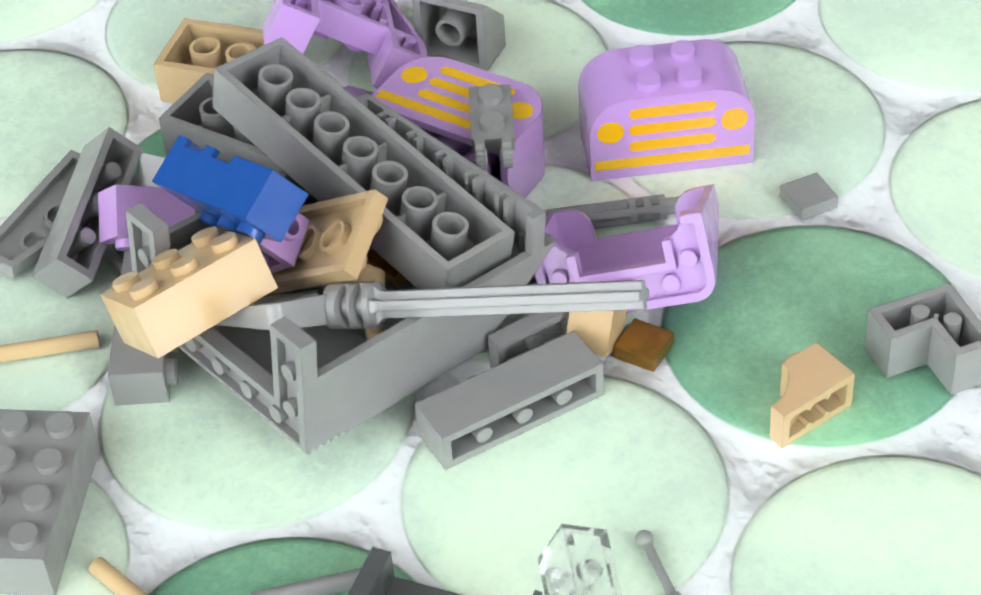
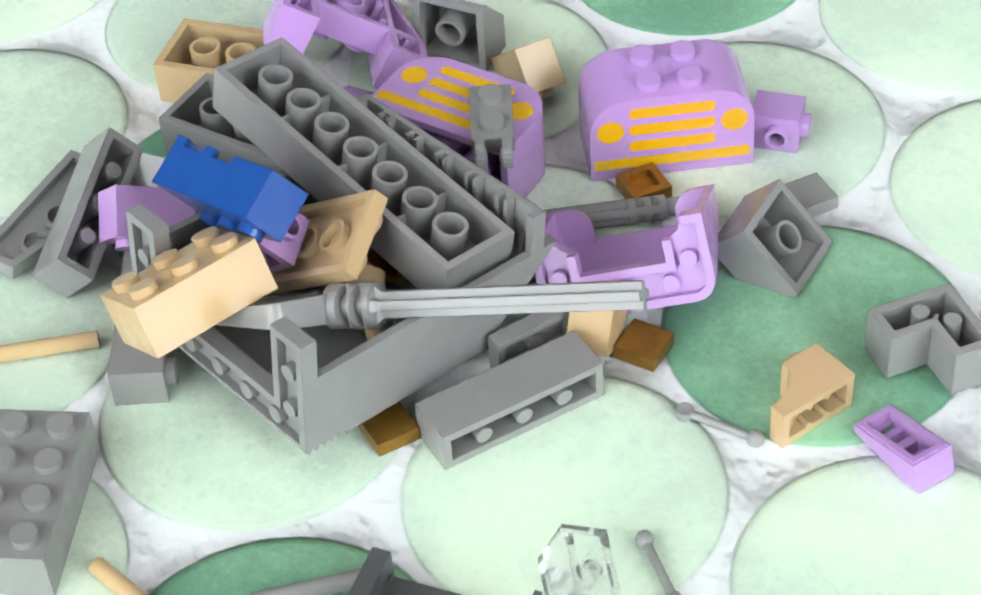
none -> pearl gold tile [358,401,420,457]
none -> tan arch [490,37,565,99]
none -> pearl gold tile [616,162,672,199]
none -> light grey hinge [675,402,765,448]
none -> light grey slope [718,179,833,298]
none -> lavender brick [753,90,812,153]
none -> lavender slope [853,404,954,493]

